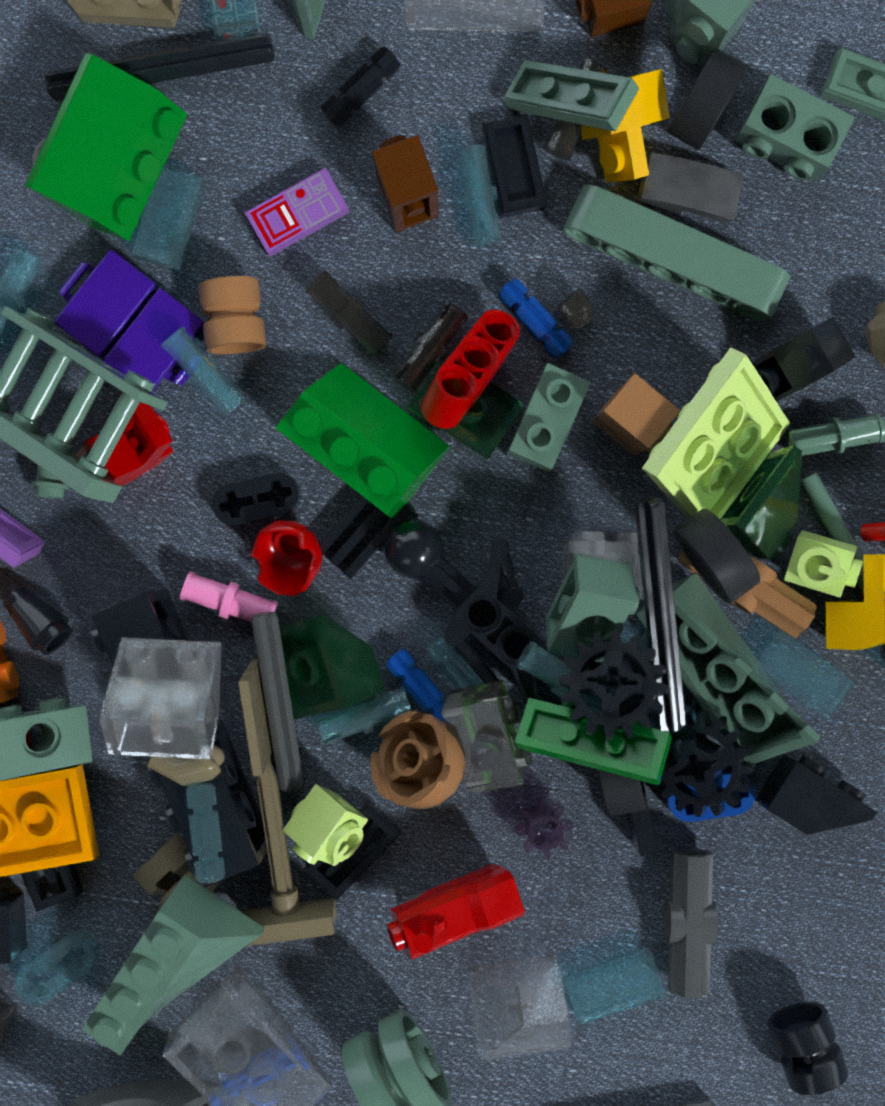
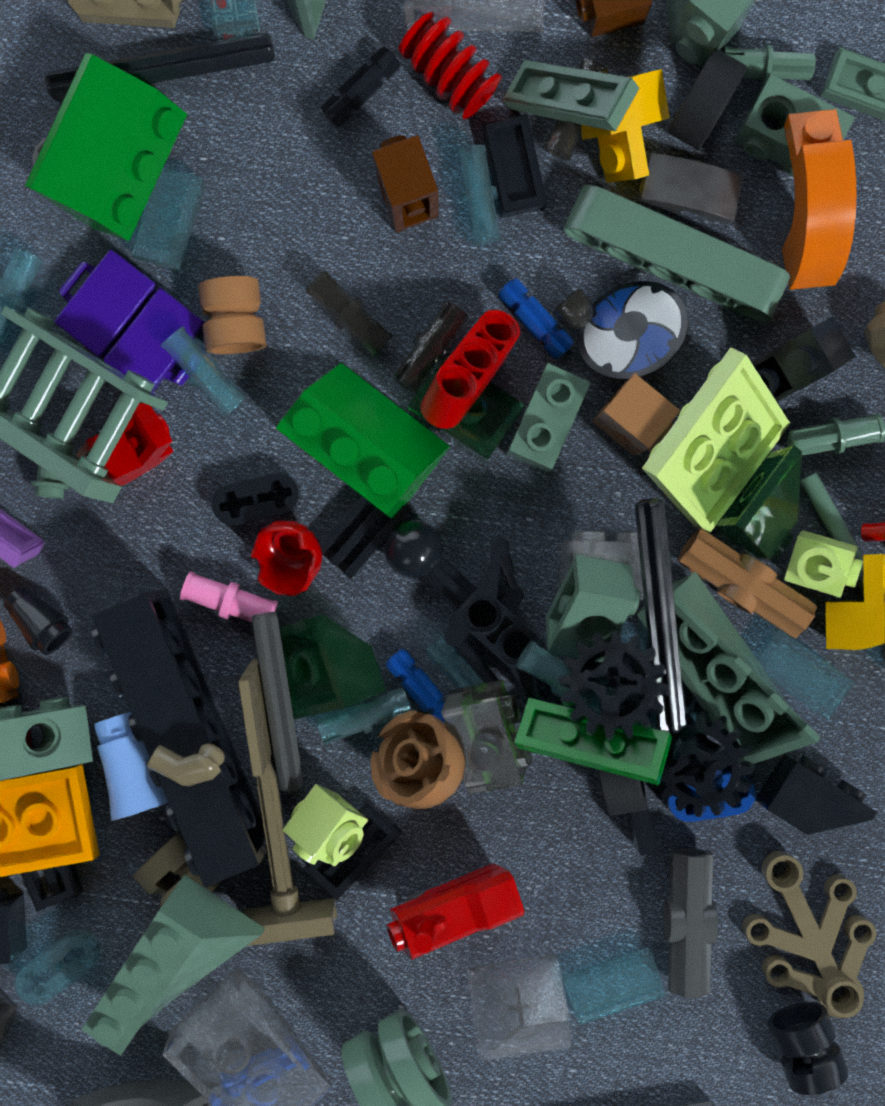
clear slope [99,638,222,759] -> none
clear light blue axle [185,783,226,884] -> none
medium lavender tile [245,167,349,257] -> none
clear purple gear [514,796,574,859] -> none
black tyre [673,508,761,604] -> none
none -> light blue plant [94,712,168,821]
none -> red piece [398,12,502,120]
none -> shield [578,281,689,380]
none -> sand green axle [722,45,816,85]
none -> dark tan plant [742,851,877,1018]
none -> orange arch [782,109,857,290]

